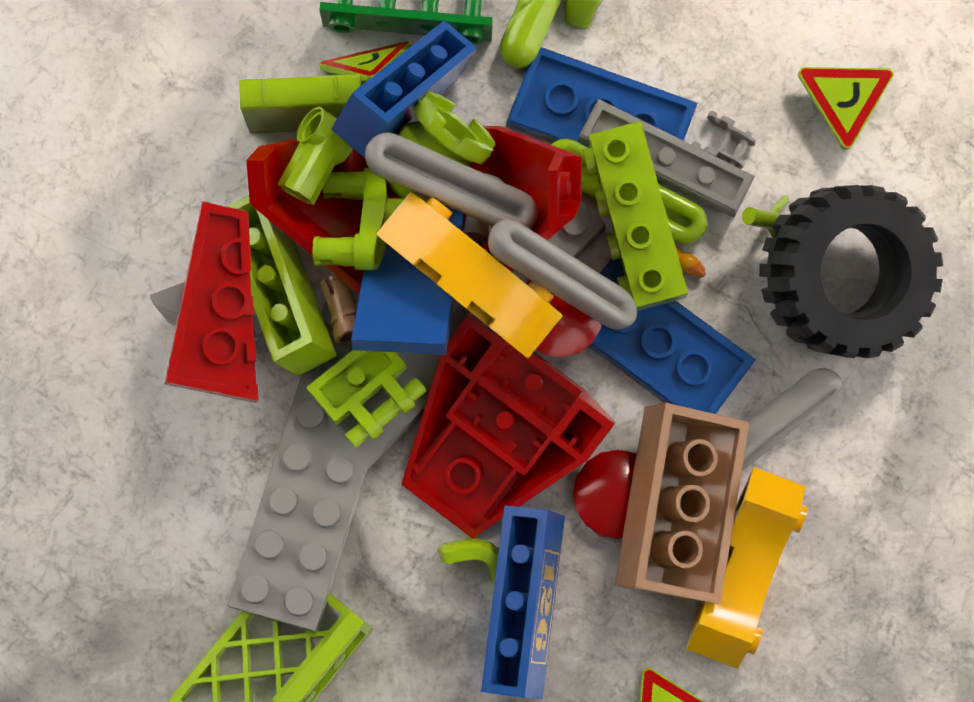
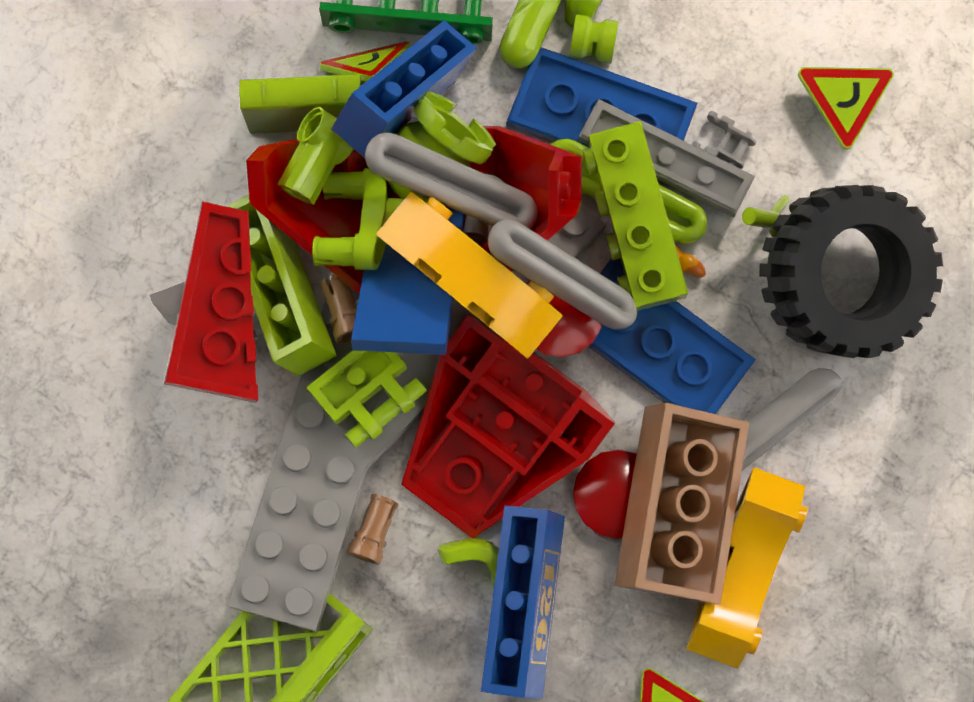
none -> medium nougat pin [346,494,399,565]
none -> lime wheel [569,14,619,64]

